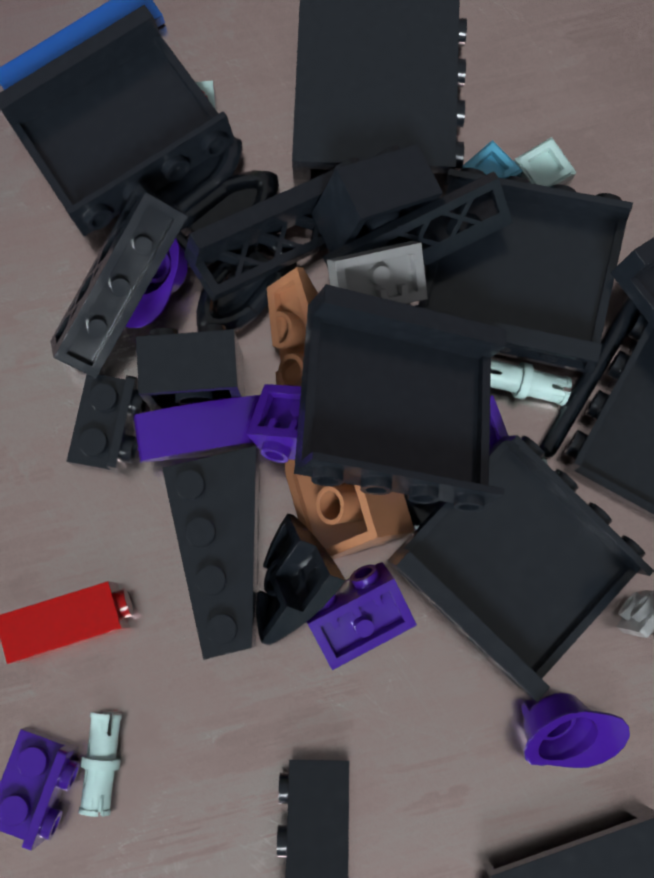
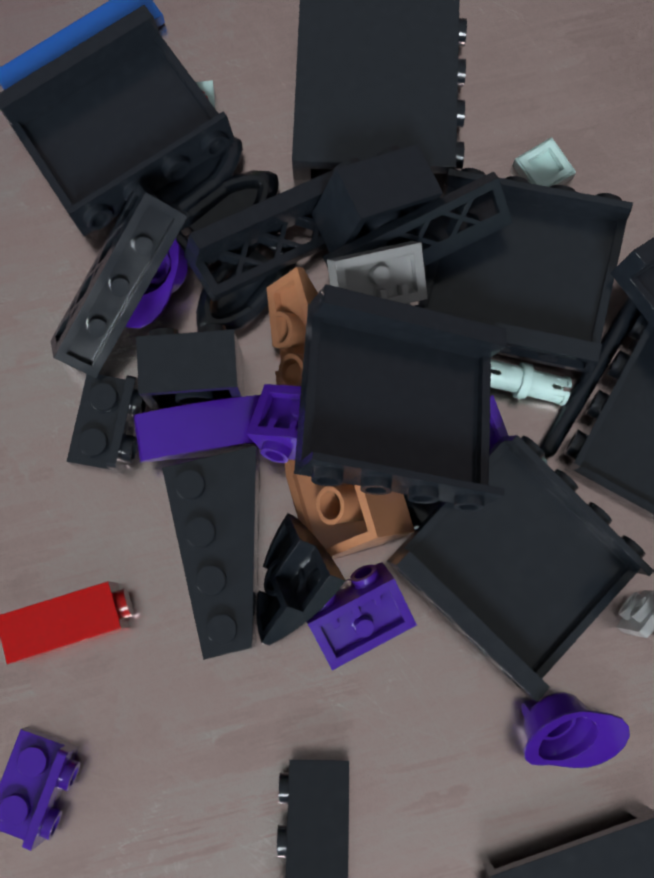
light aqua pin [78,711,122,817] -> none
medium azure tile [460,140,523,179] -> none

